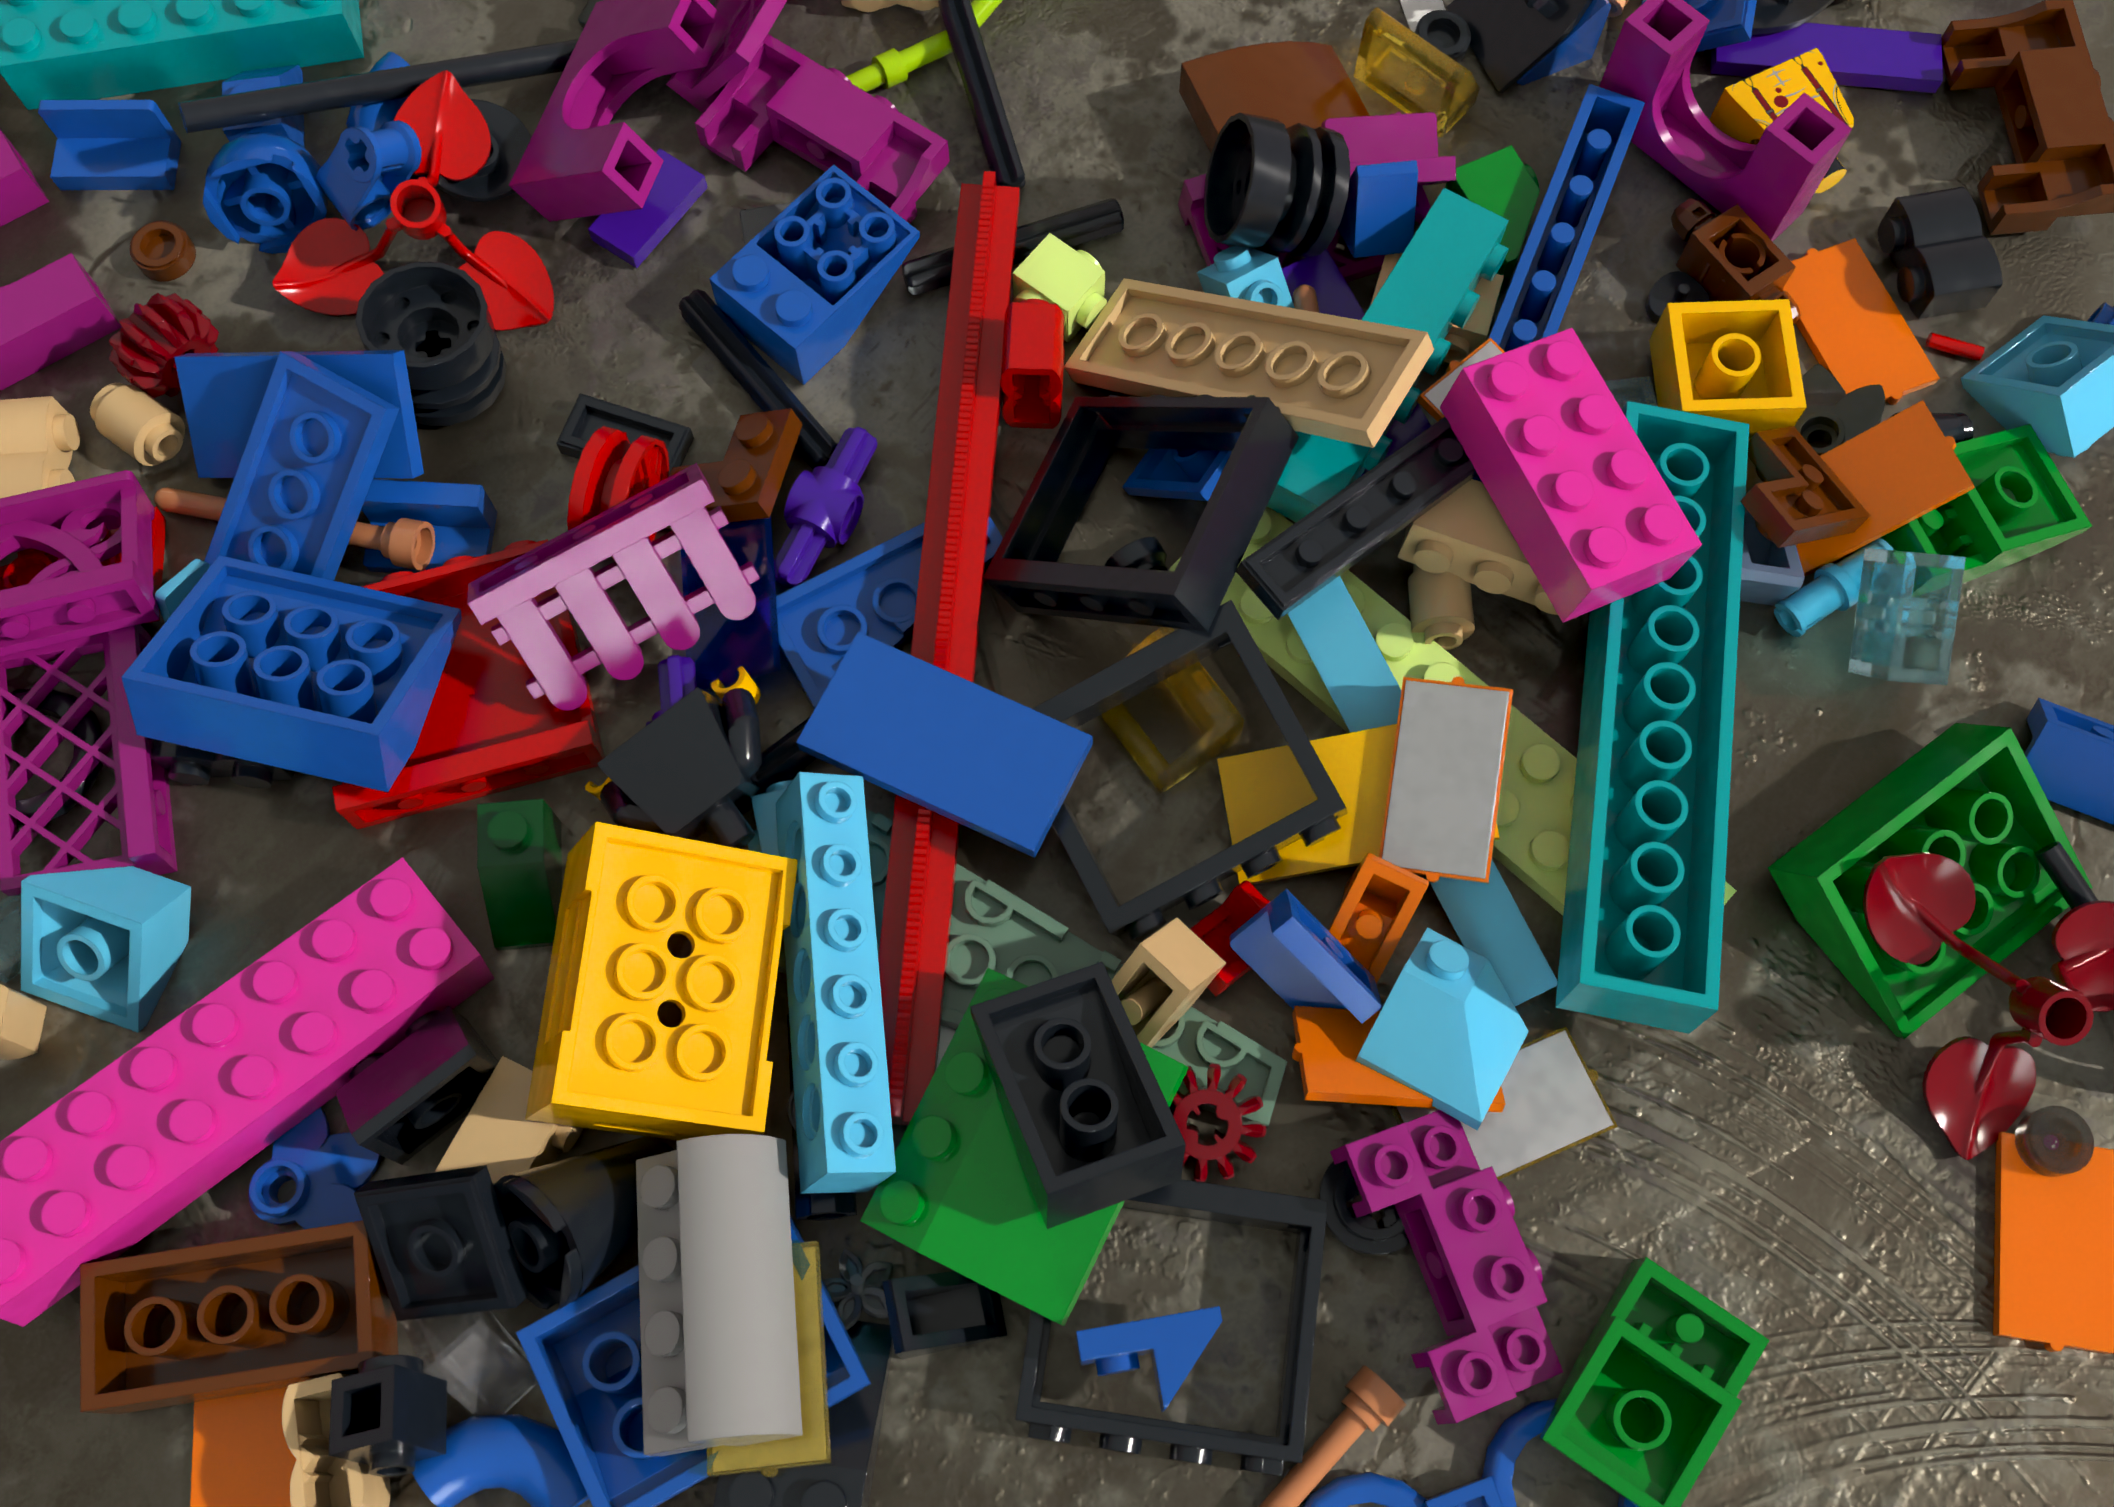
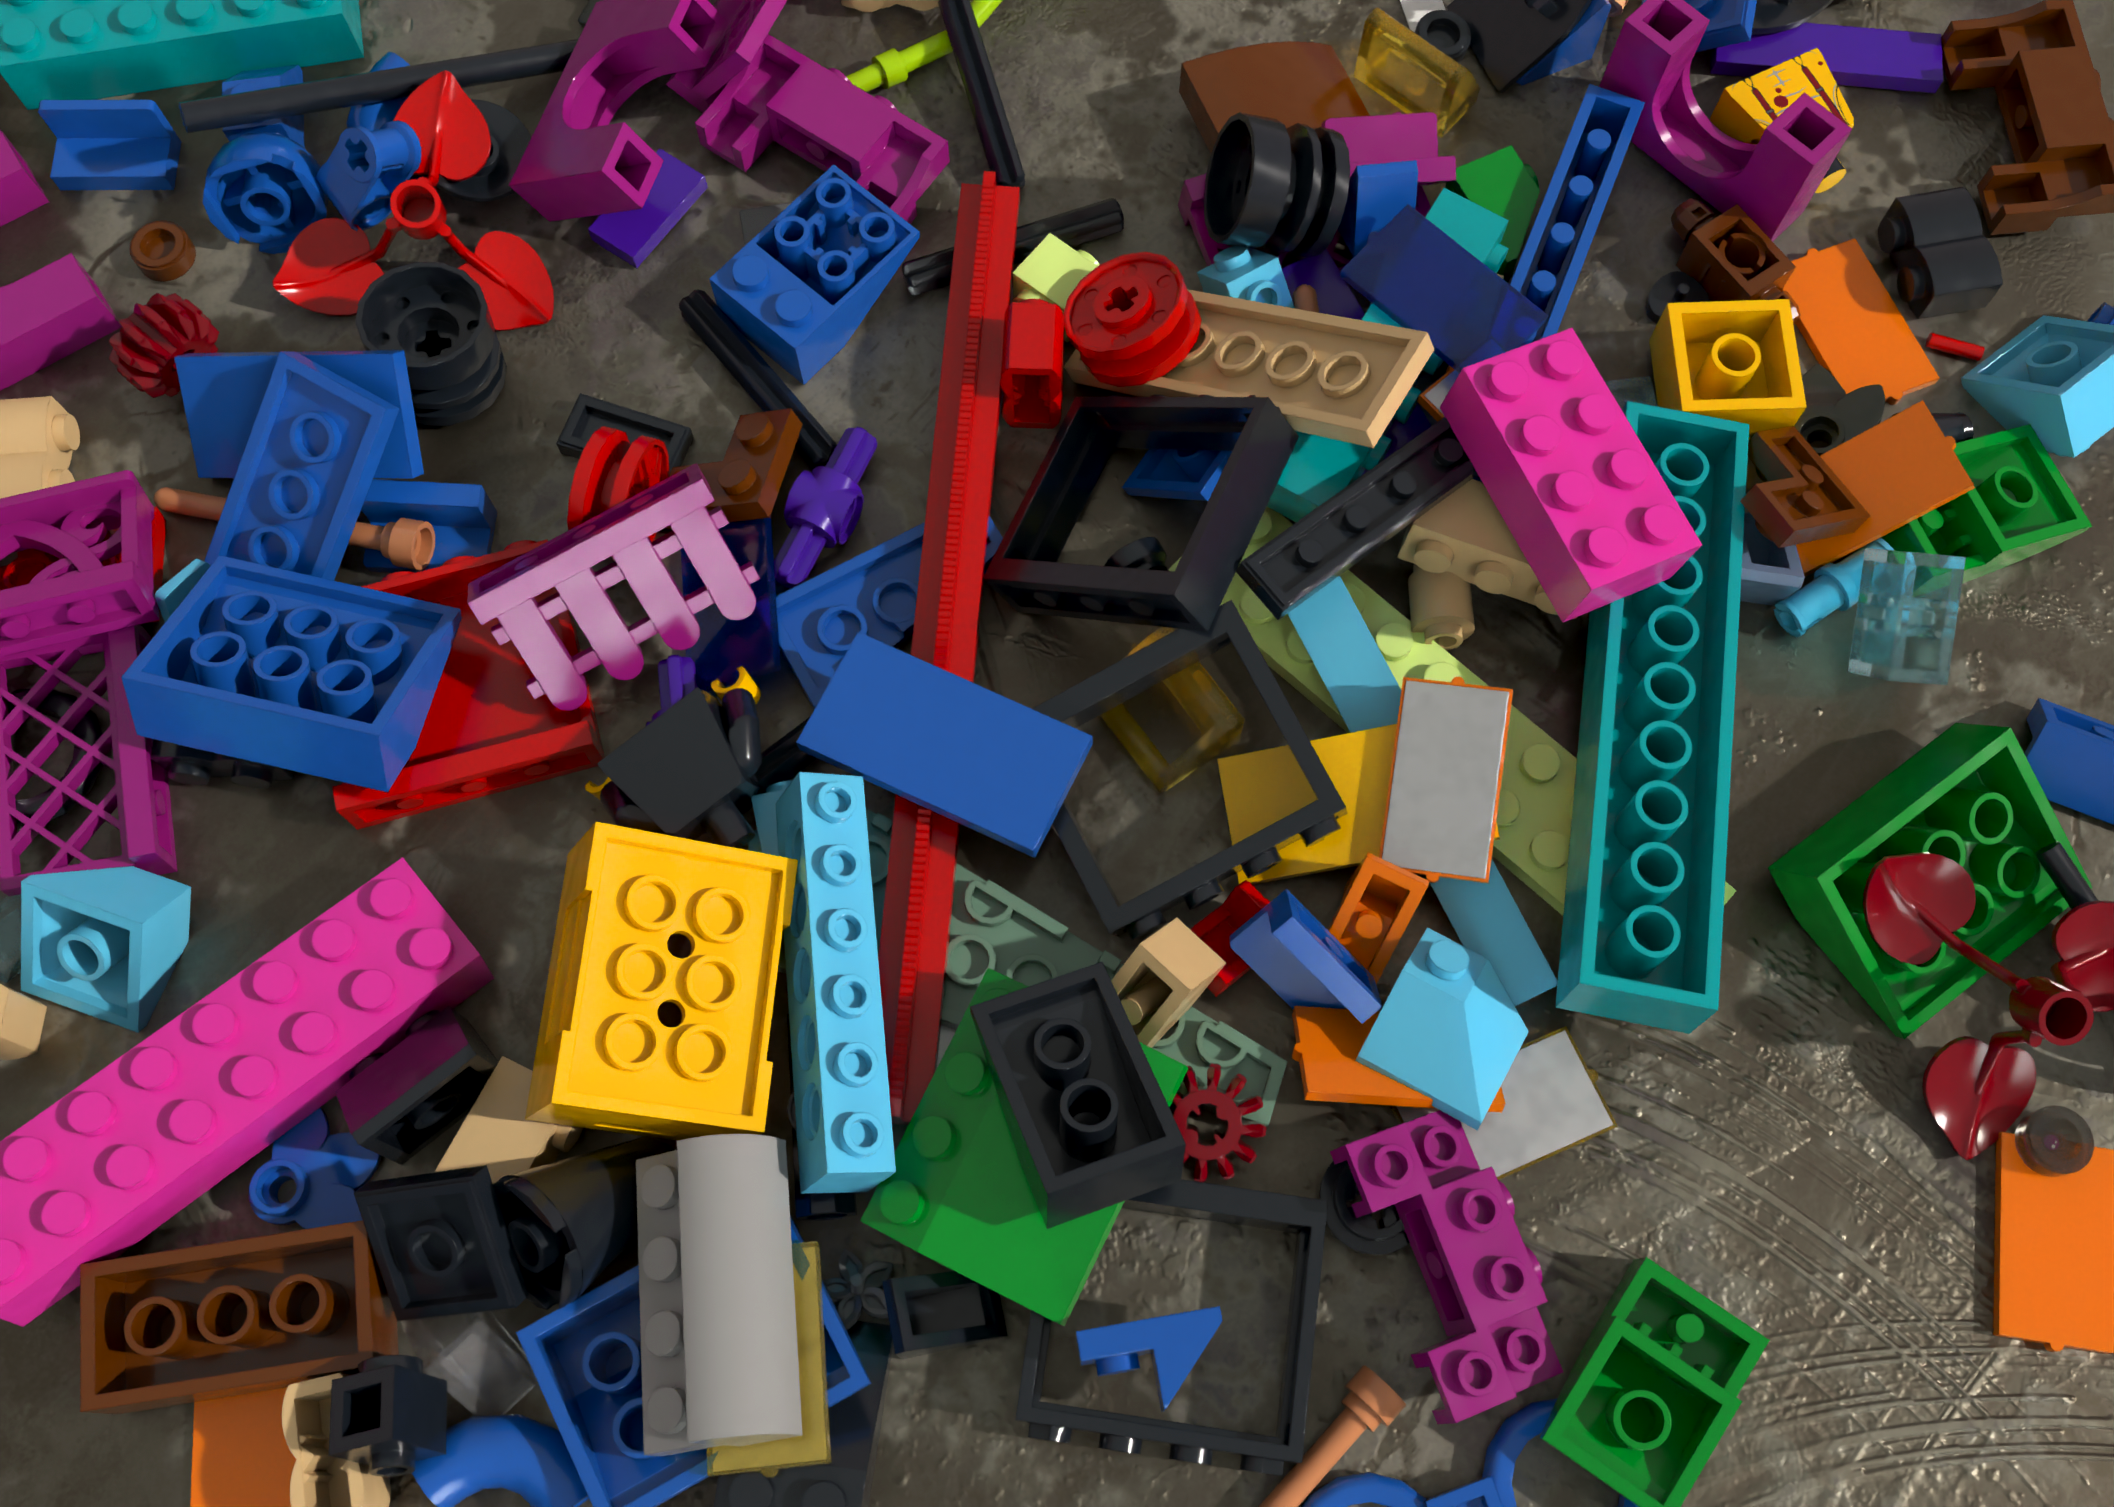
tan brick [90,383,185,466] -> none
dark green slope [477,799,562,951] -> none
none -> red wheel [1064,252,1202,387]
none -> clear blue piece [1340,204,1548,374]

